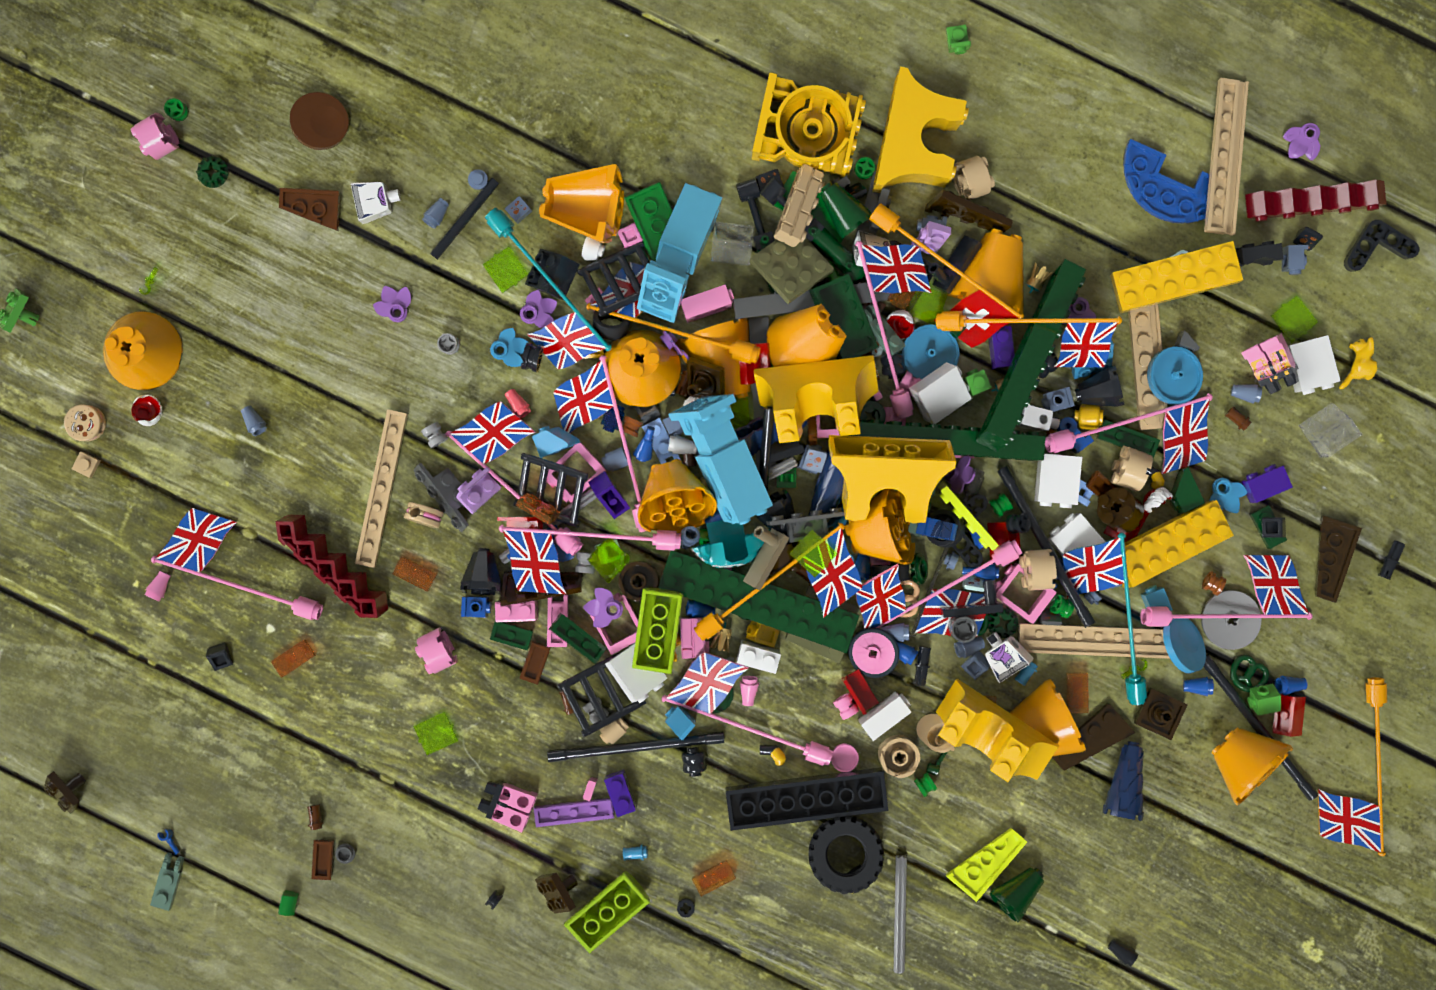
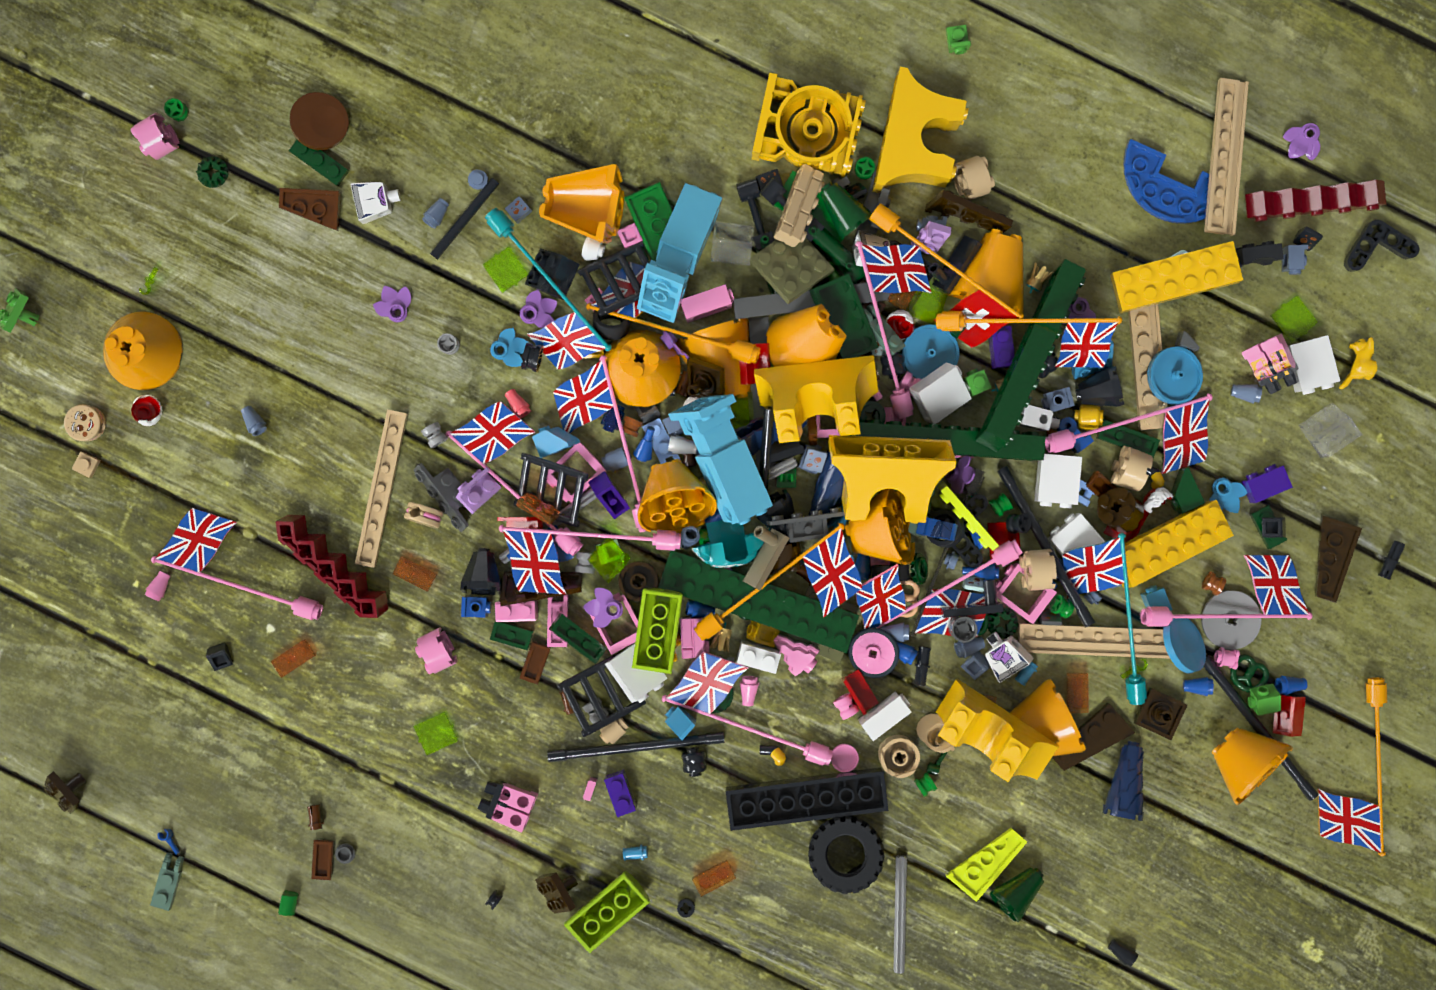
medium lavender tile [534,798,614,827] -> none
clear neon green piece [789,530,838,577] -> none
reddish brown pin [1225,406,1252,431] -> none
none -> dark green plate [289,140,349,187]
none -> bright pink rock [773,634,820,676]
none -> bright pink brick [1214,647,1240,669]

